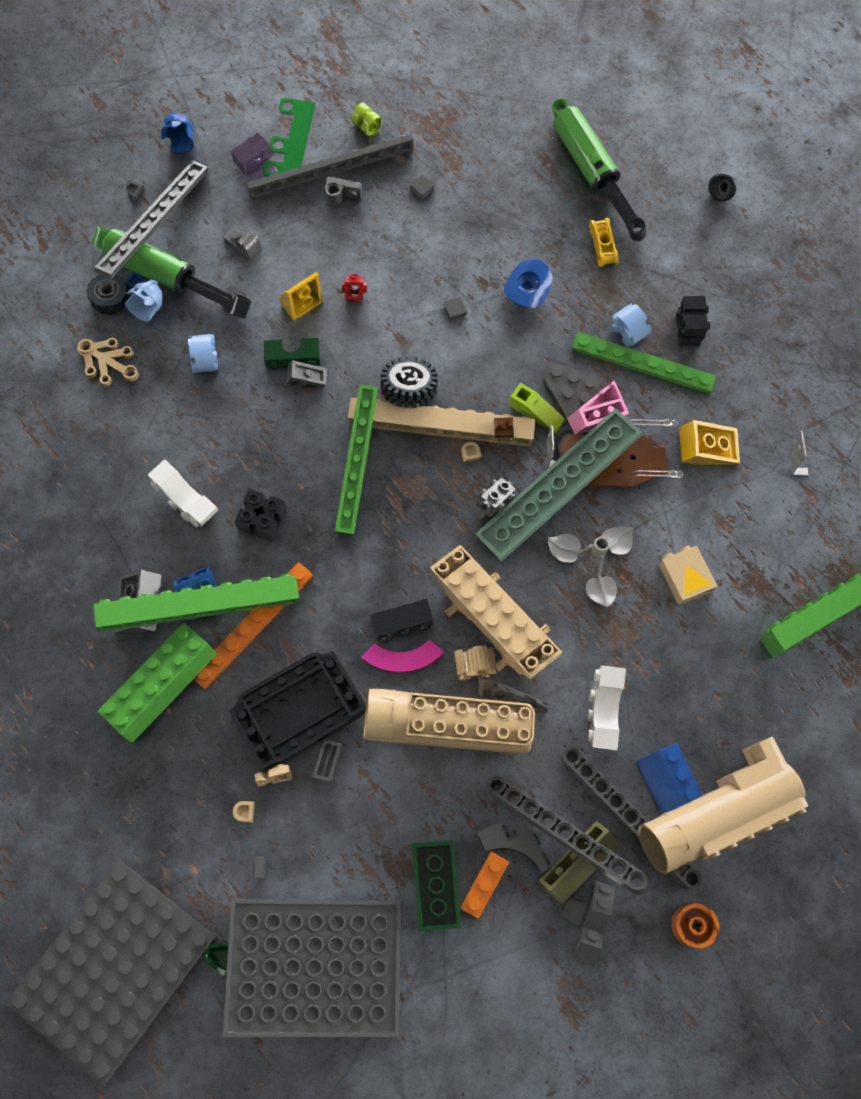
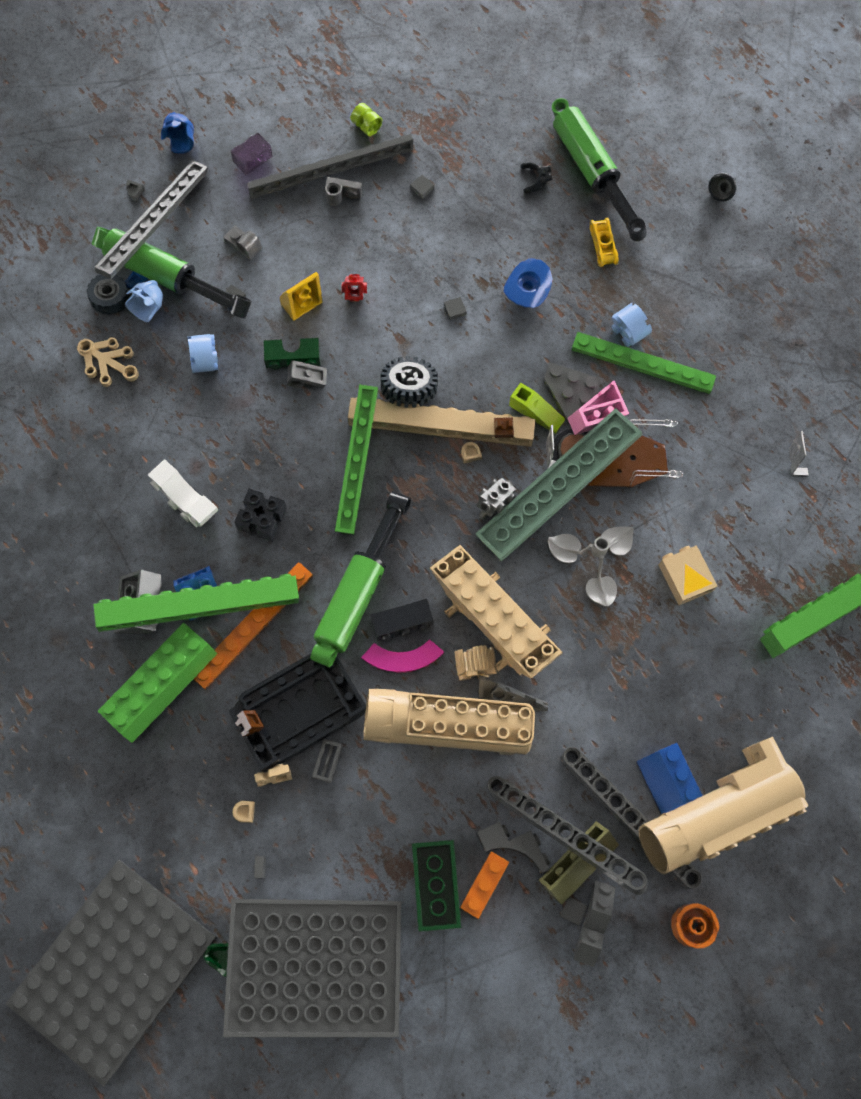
green piece [263,98,316,176] -> none
white brick [587,665,626,750] -> none
black brick [676,296,710,346] -> none
yellow slope [679,420,740,465] -> none
none -> reddish brown tile [235,710,264,736]
none -> bright green piece [311,491,411,667]
none -> black helmet [520,162,553,193]

